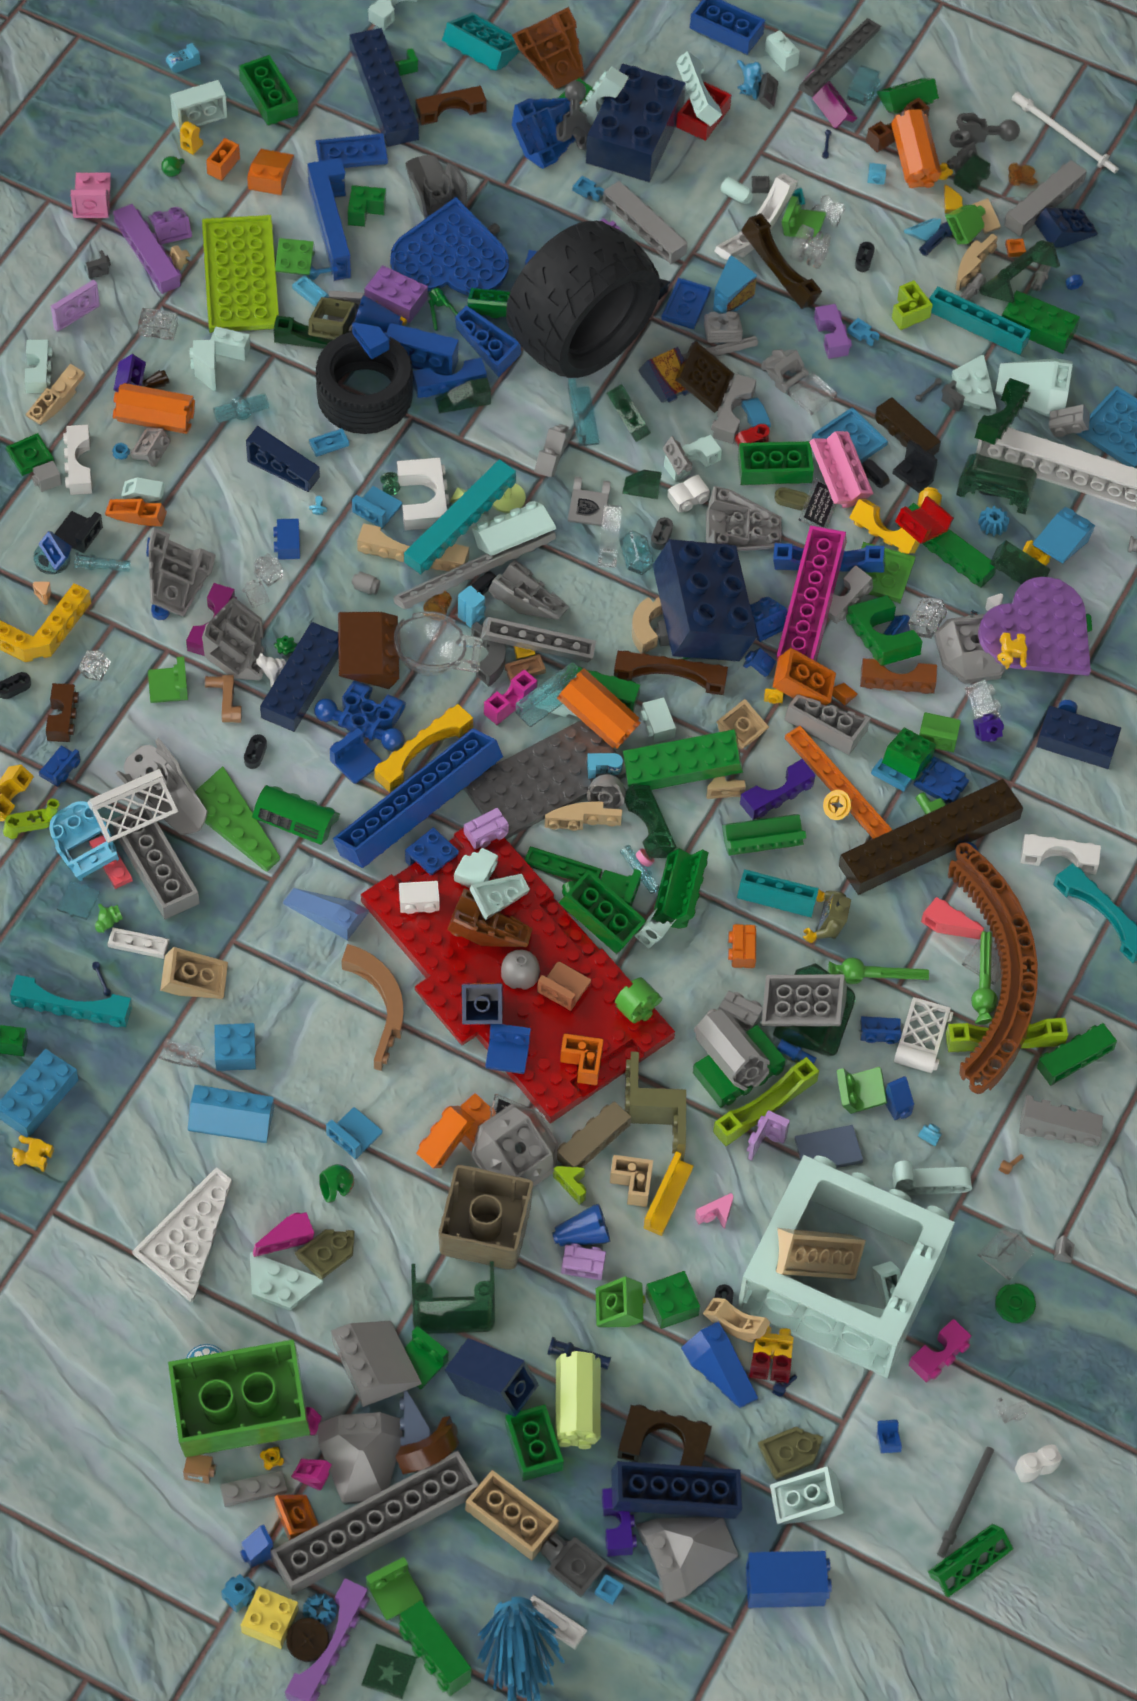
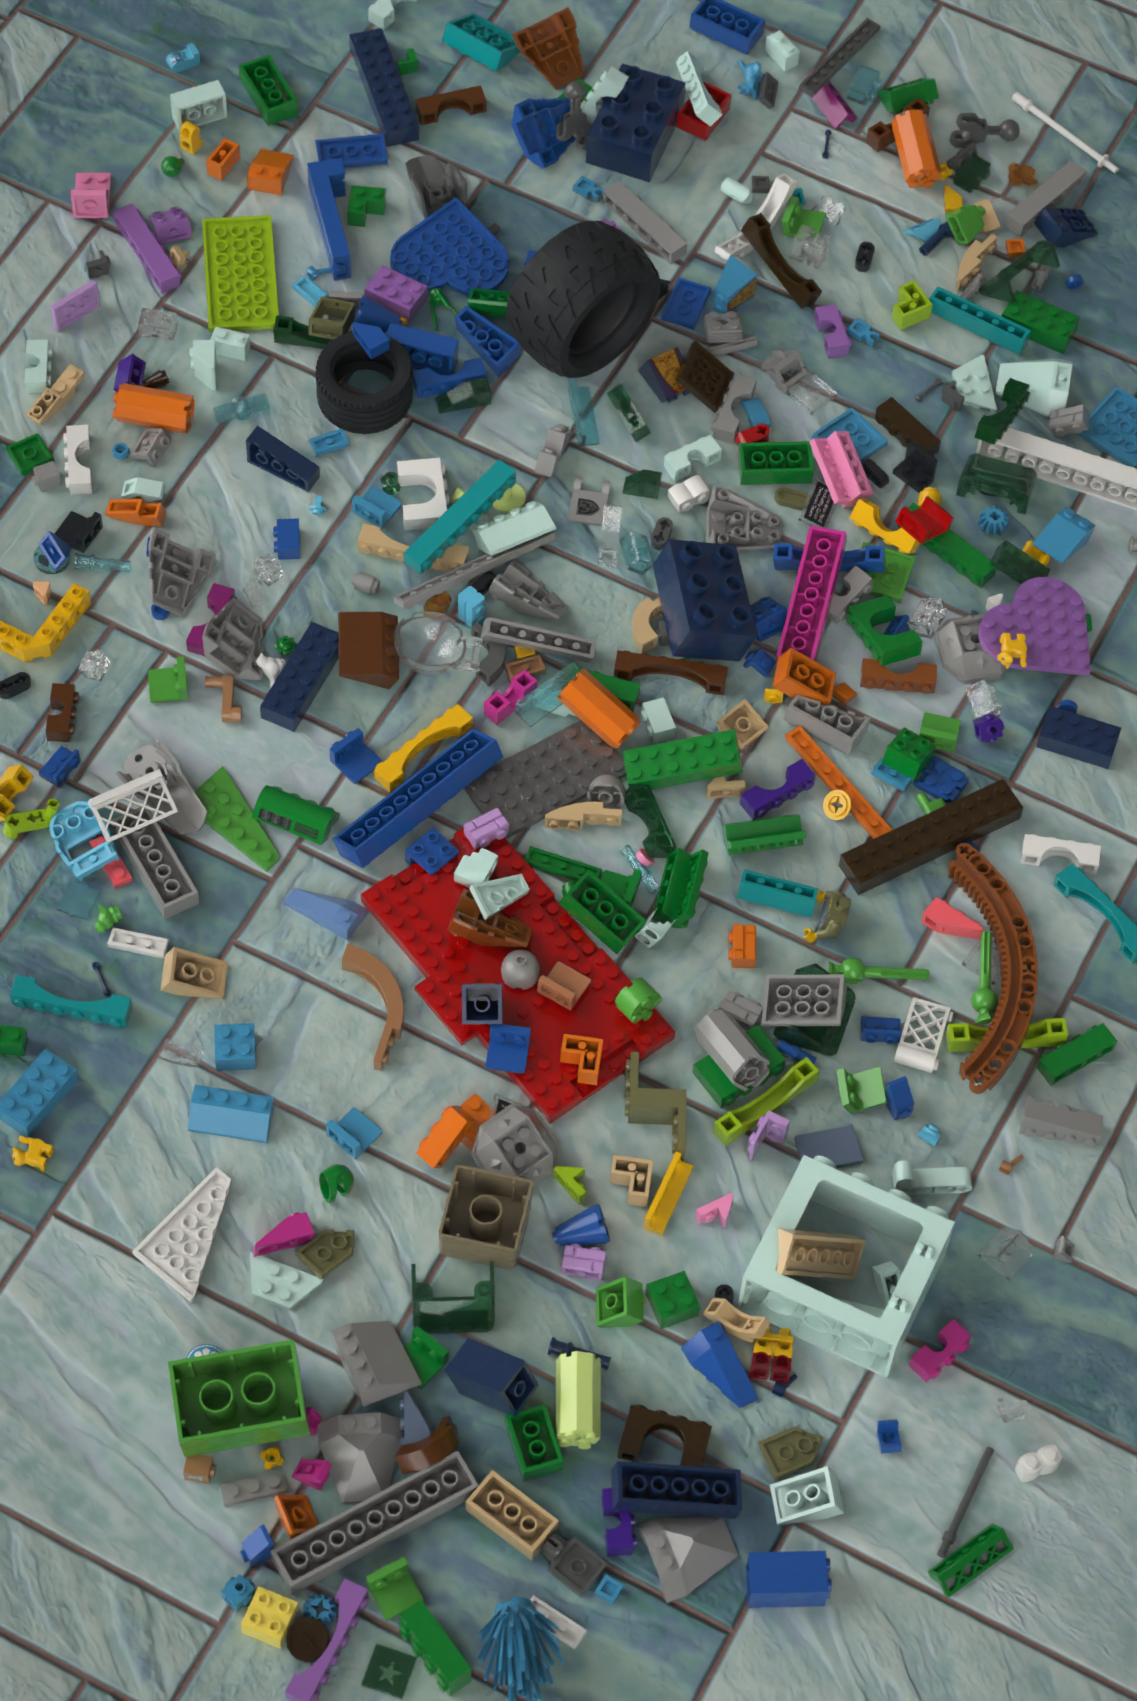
black beam [244,734,267,769] -> none
bright green bracket [275,238,315,275] -> none
blue connector [314,680,406,752] -> none
white brick [399,881,439,914] -> none
dark tan brick [557,1101,631,1168] -> none
medium azure leg [587,753,623,779] -> none
light grey hinge [663,436,692,475] -> none
medium azure bracket [867,163,886,185] -> none
green tile [995,1283,1036,1323] -> none

